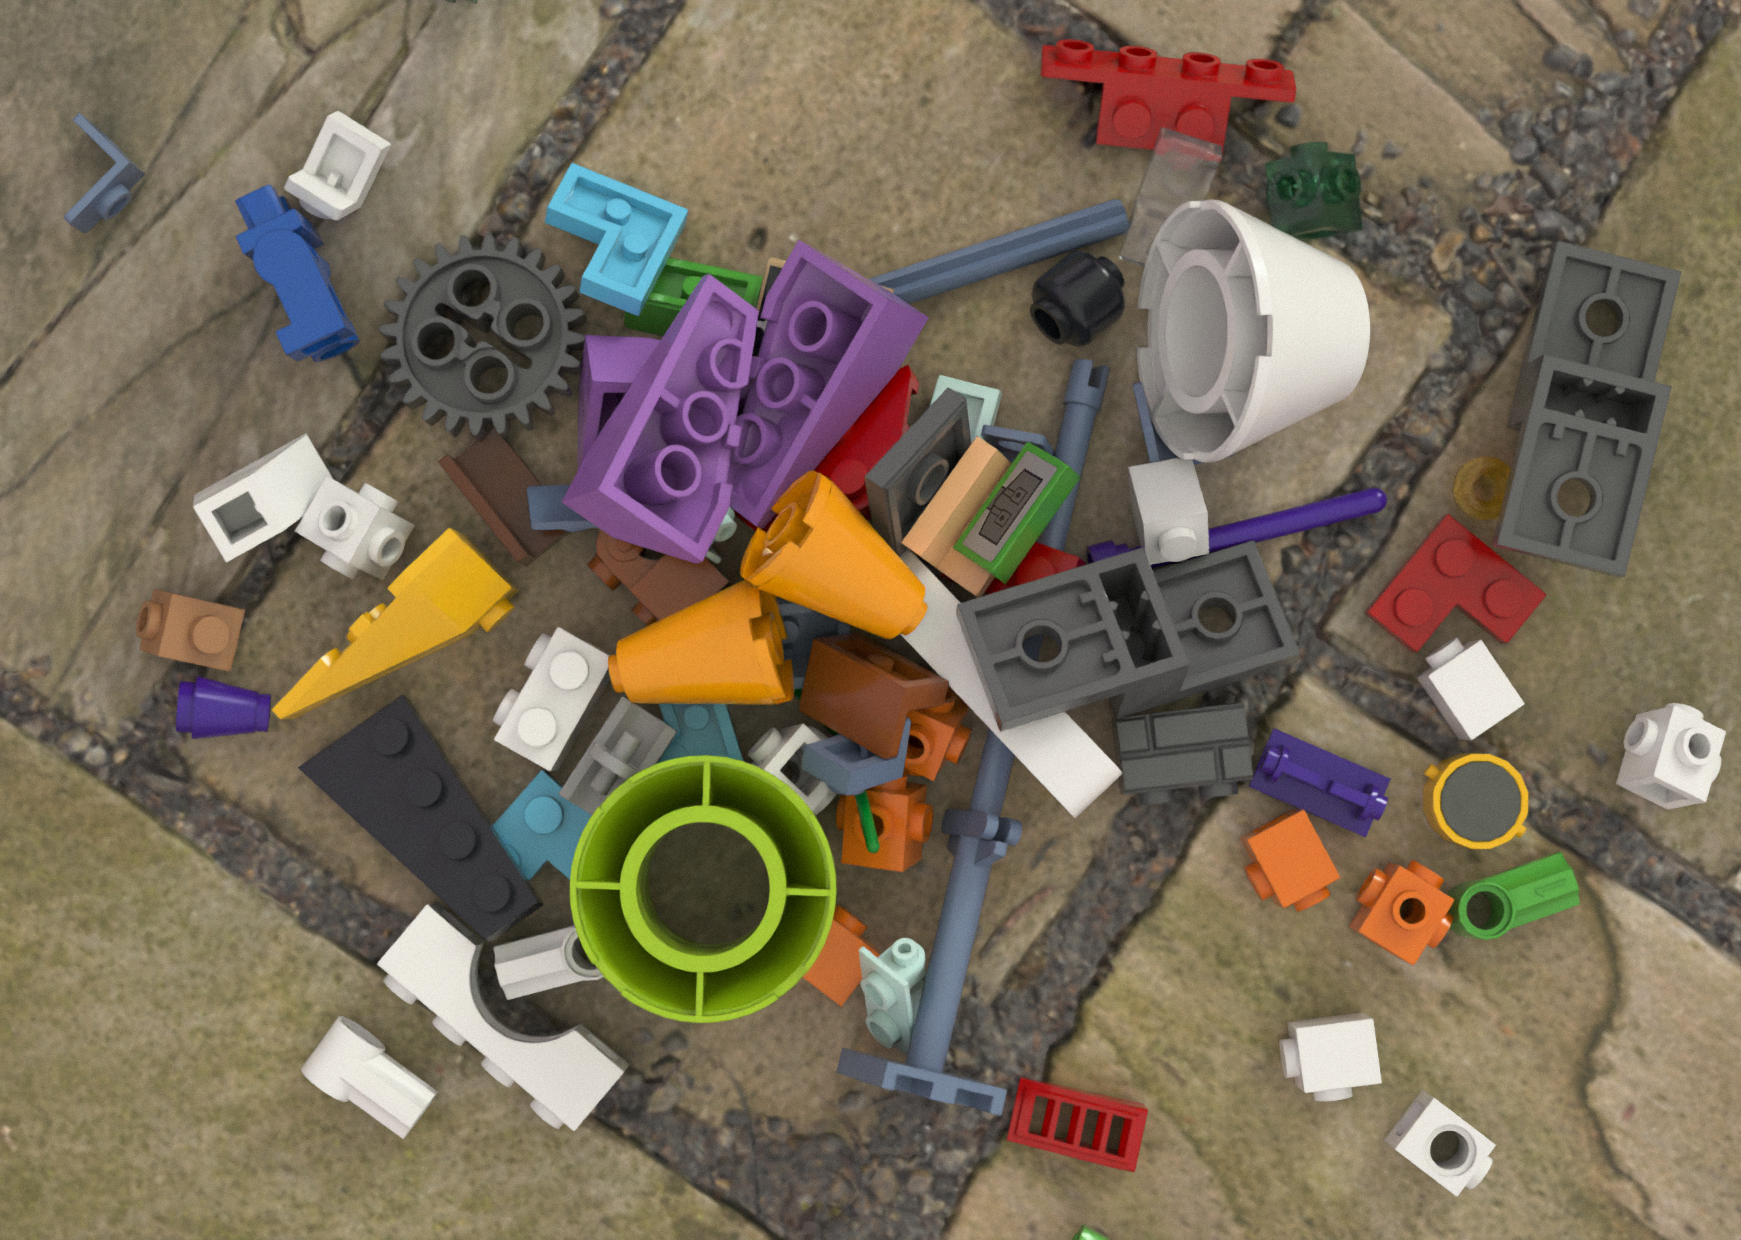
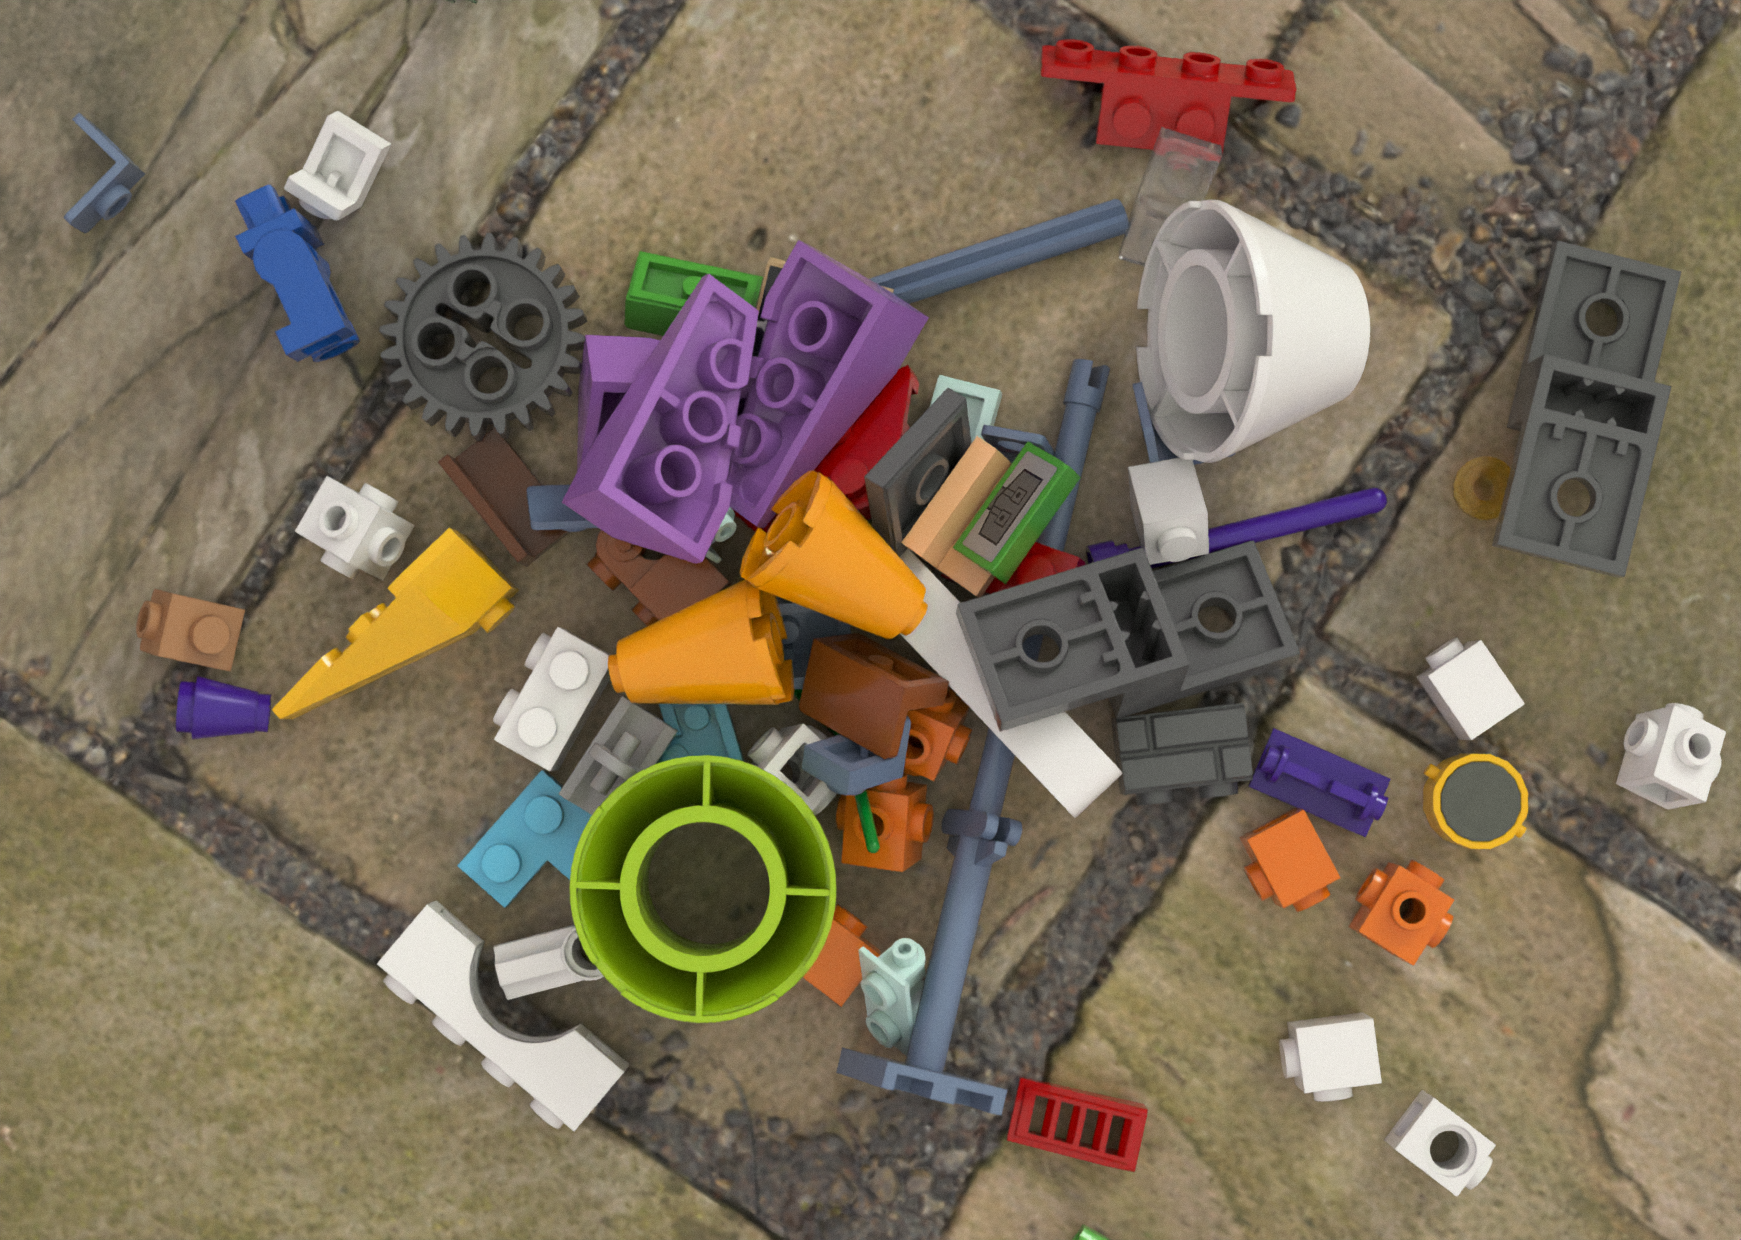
white slope [193,433,333,563] -> none
black wing [298,694,544,942] -> none
white piece [301,1016,438,1139] -> none
medium azure plate [545,163,689,316] -> none
black head [1030,251,1125,347] -> none
clear green brick [1265,142,1363,242] -> none
red plate [1364,514,1547,653] -> none
bright green piece [1447,852,1580,940] -> none

